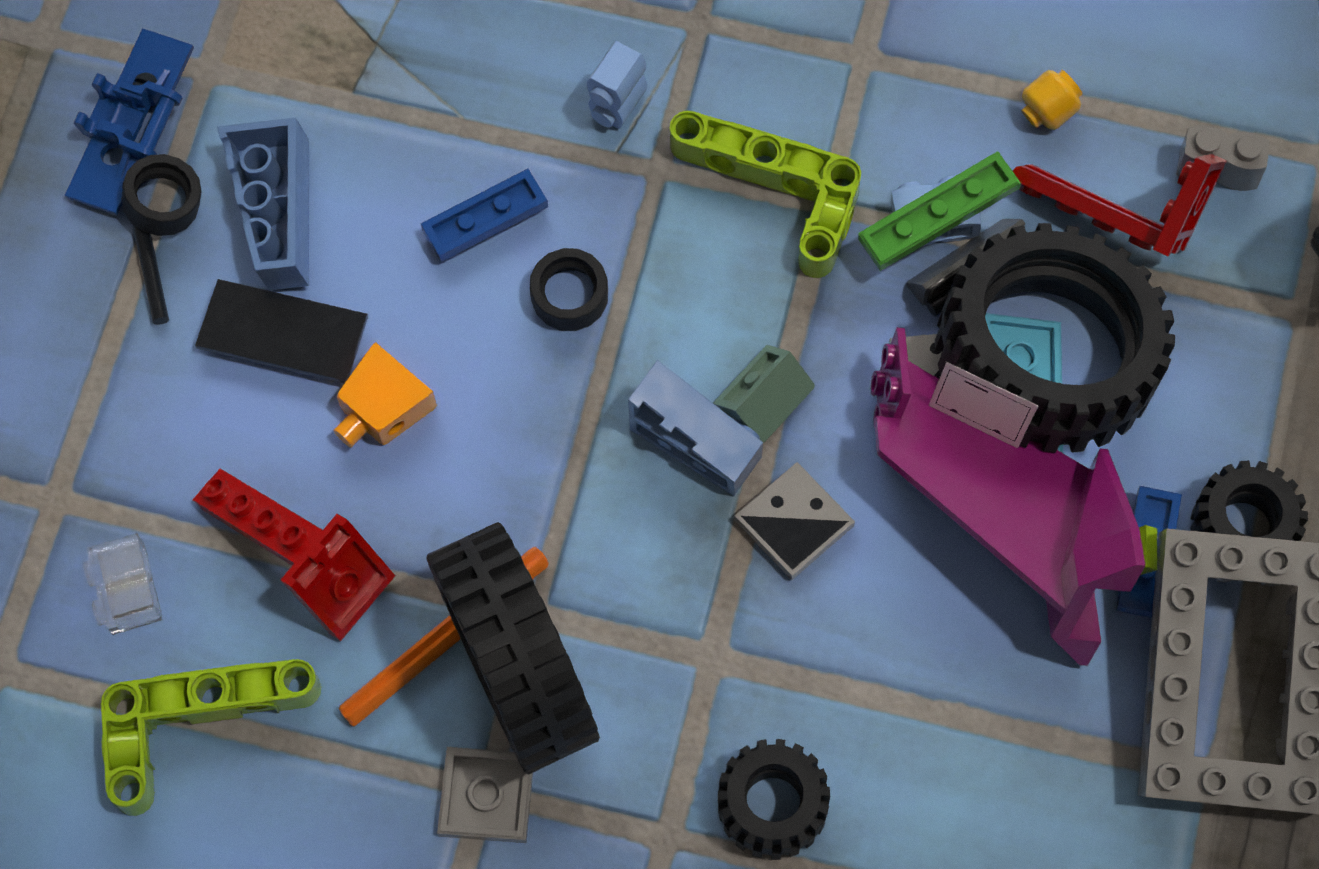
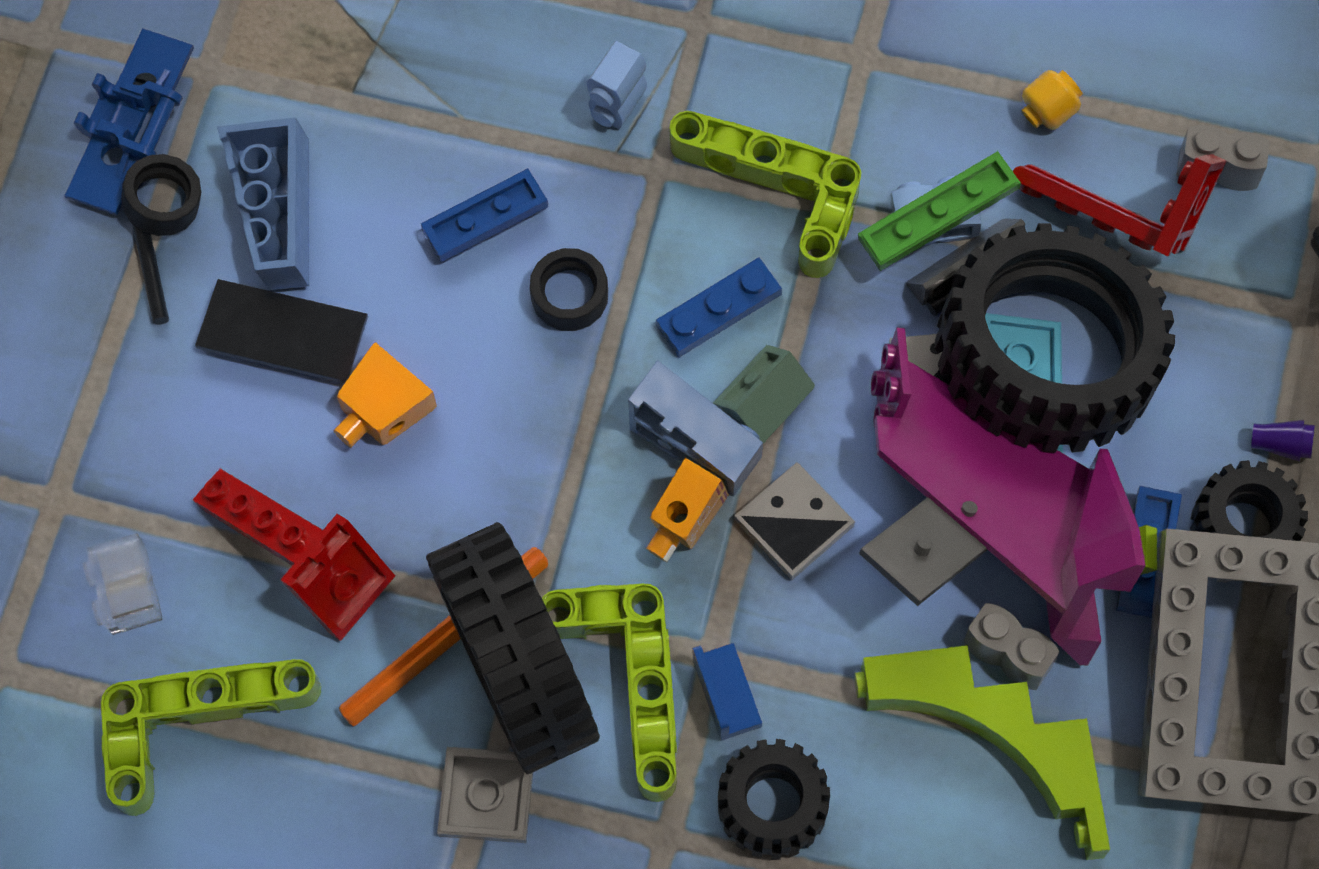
white sticker [929,362,1038,448] -> none
none -> lime beam [542,583,677,802]
none -> light orange torso [646,457,729,562]
none -> blue plate [656,257,782,357]
none -> blue panel [692,643,762,741]
none -> lime arch [854,645,1110,860]
none -> dark grey piece [859,497,987,606]
none -> light grey brick [964,603,1059,690]
none -> dark purple cone [1251,420,1315,462]

